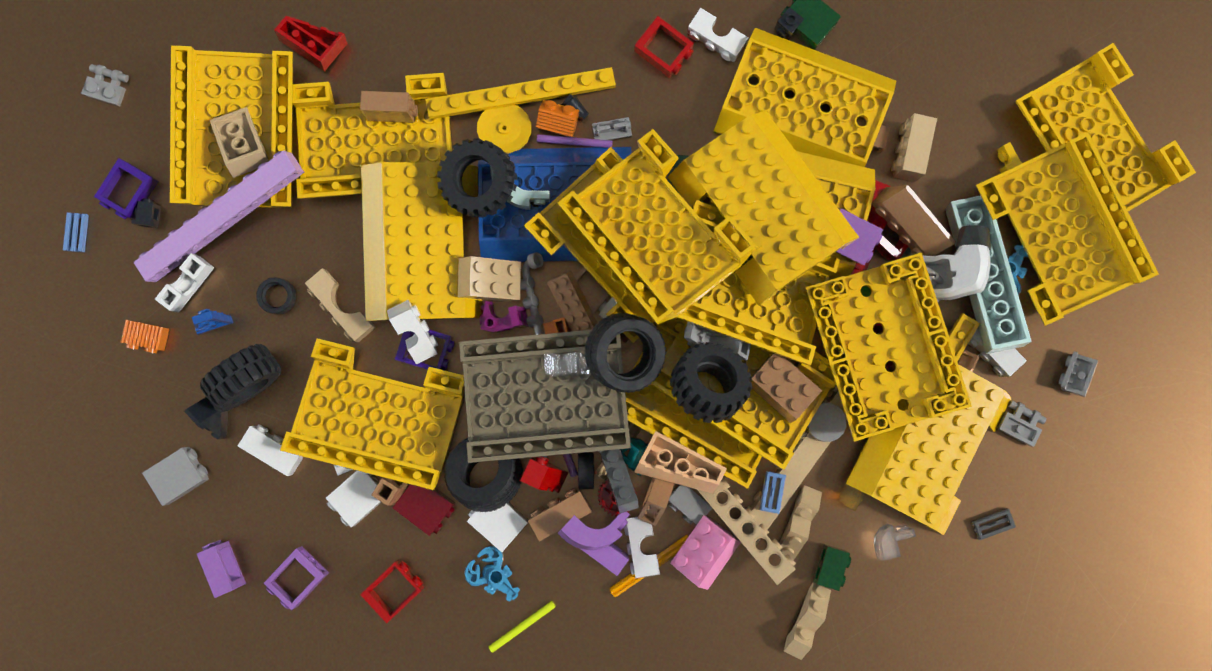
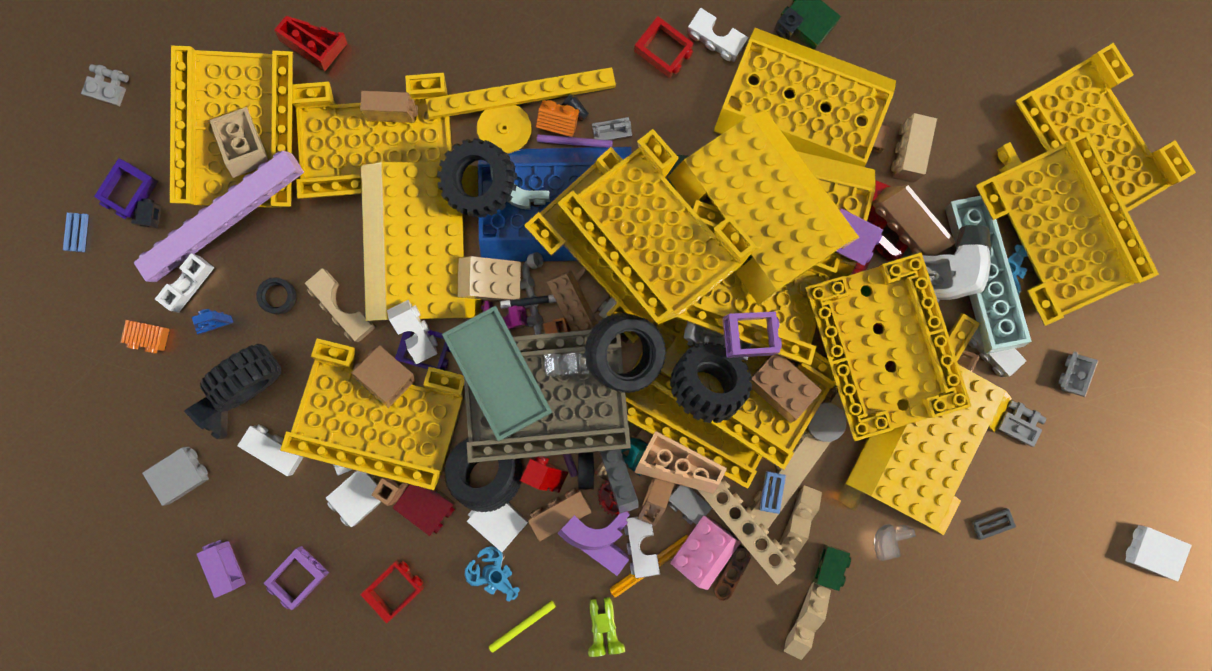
none -> medium nougat brick [352,345,415,408]
none -> sand green tile [442,306,553,442]
none -> black bar [500,295,557,309]
none -> lime piece [588,597,625,657]
none -> reddish brown beam [713,546,751,601]
none -> medium lavender window [723,312,782,358]
none -> white brick [1125,525,1192,581]

